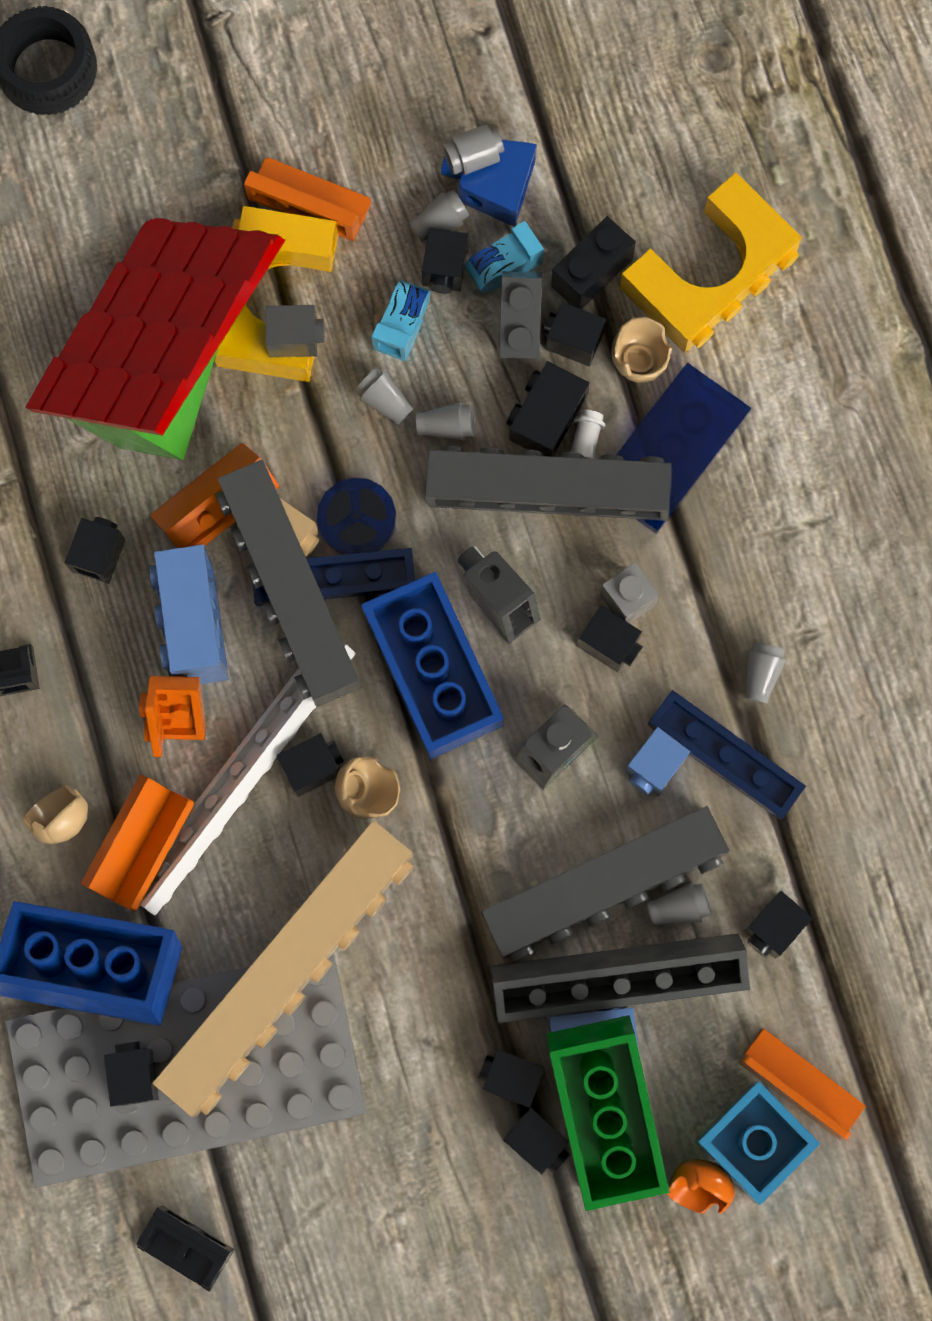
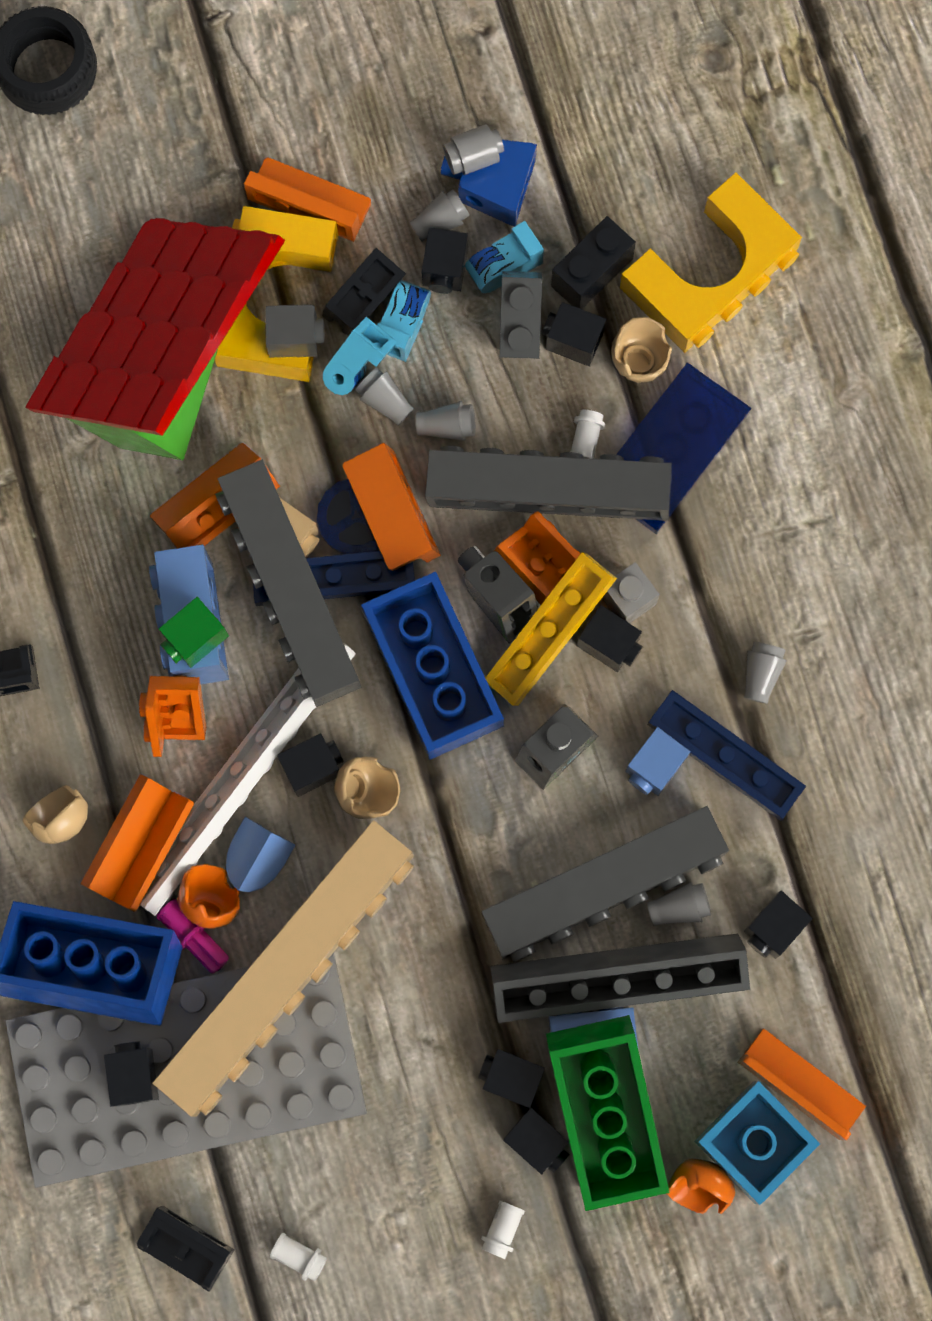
black brick [65,517,125,584] -> none
black brick [506,361,590,457] -> none
none -> dark pink axle [156,899,229,973]
none -> green brick [159,596,229,668]
none -> orange hair [177,864,240,929]
none -> medium blue brick [226,817,295,892]
none -> white pin [270,1233,327,1281]
none -> black hinge [322,248,406,336]
none -> medium azure leg [323,317,397,395]
none -> orange panel [343,443,441,571]
none -> white pin [481,1200,525,1259]
none -> yellow plate [485,552,617,706]
none -> orange bracket [494,511,581,605]

